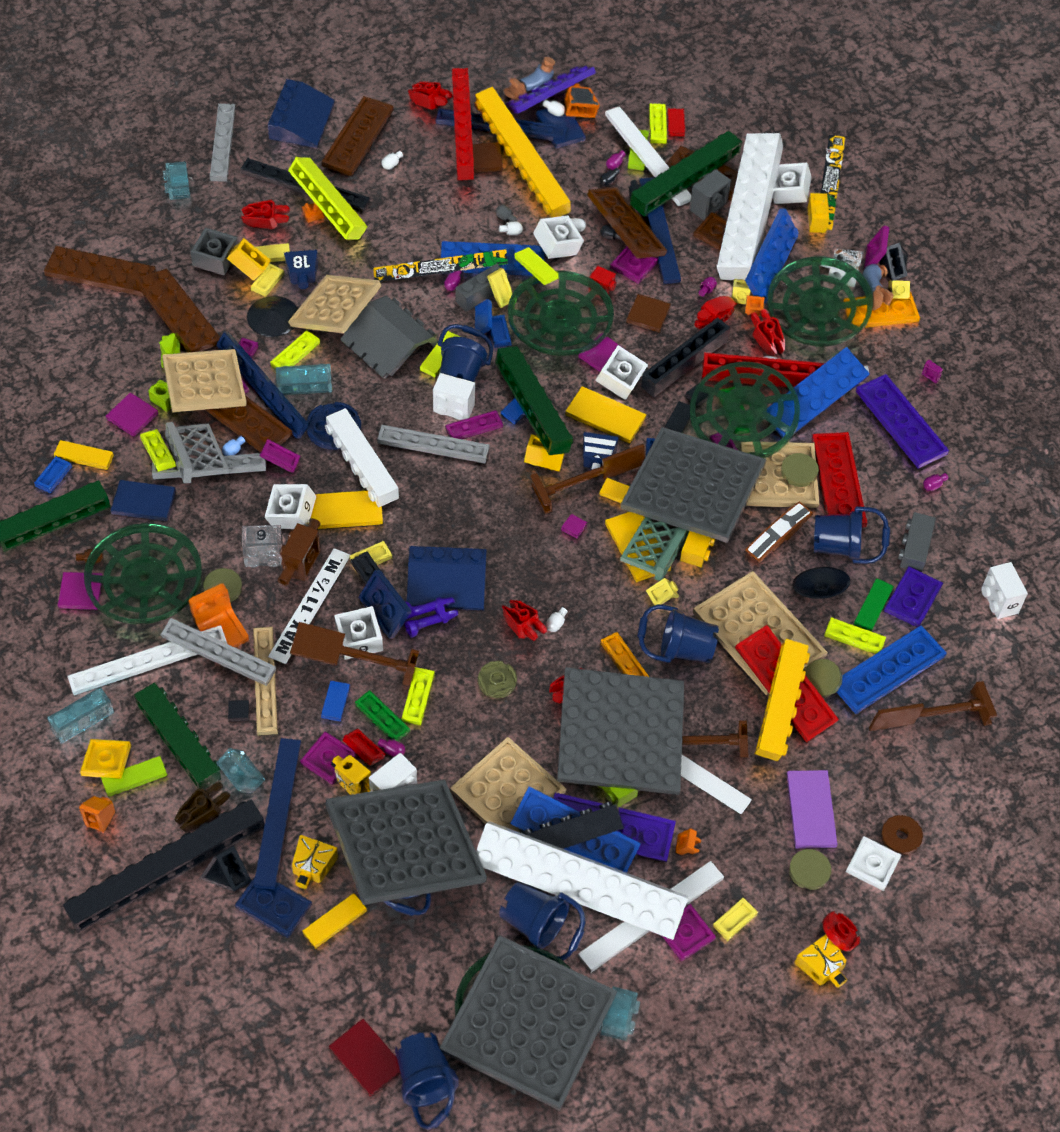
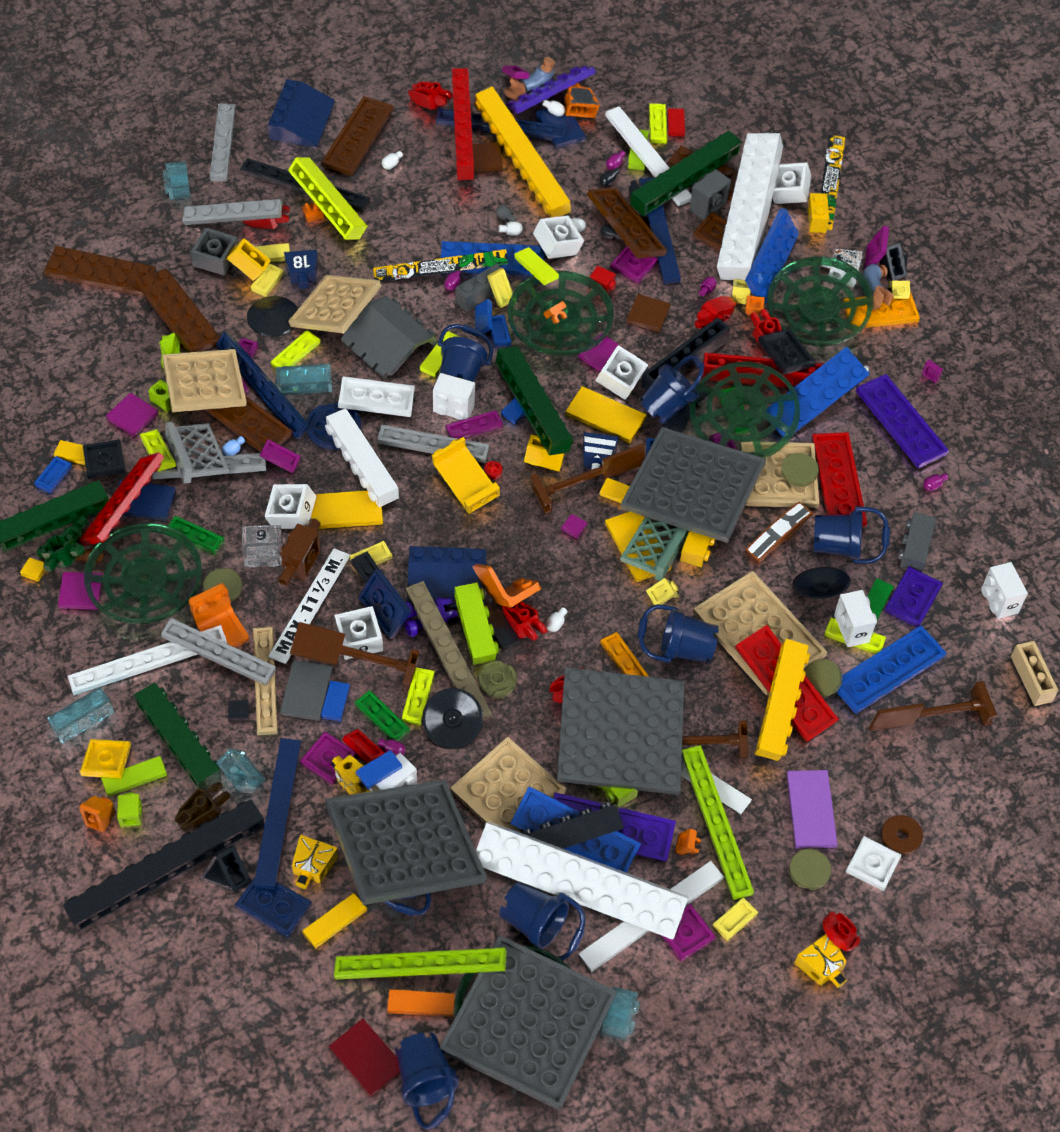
none -> yellow tile [20,557,45,582]
none -> dark green piece [36,516,89,572]
none -> red plate [78,452,164,546]
none -> black tile [83,439,126,479]
none -> lime brick [117,793,142,827]
none -> green tile [165,516,225,555]
none -> light grey plate [182,199,283,225]
none -> dark grey tile [280,660,333,721]
none -> lime tile [334,948,507,979]
none -> white plate [338,376,415,417]
none -> blue tile [356,750,402,790]
none -> orange tile [387,989,455,1017]
none -> dark tan plate [405,581,492,720]
none -> black hat [423,688,483,749]
none -> yellow panel [432,437,500,514]
none -> lime brick [454,582,499,665]
none -> orange piece [473,564,541,607]
none -> red tile [484,461,502,480]
none -> black tile [487,611,520,652]
none -> magenta tile [502,65,529,79]
none -> orange tile [543,301,567,324]
none -> dark blue piece [639,355,704,424]
none -> lime plate [682,745,754,900]
none -> black tile [758,329,816,375]
none -> white brick [834,590,877,647]
none -> tan brick [1011,641,1059,706]

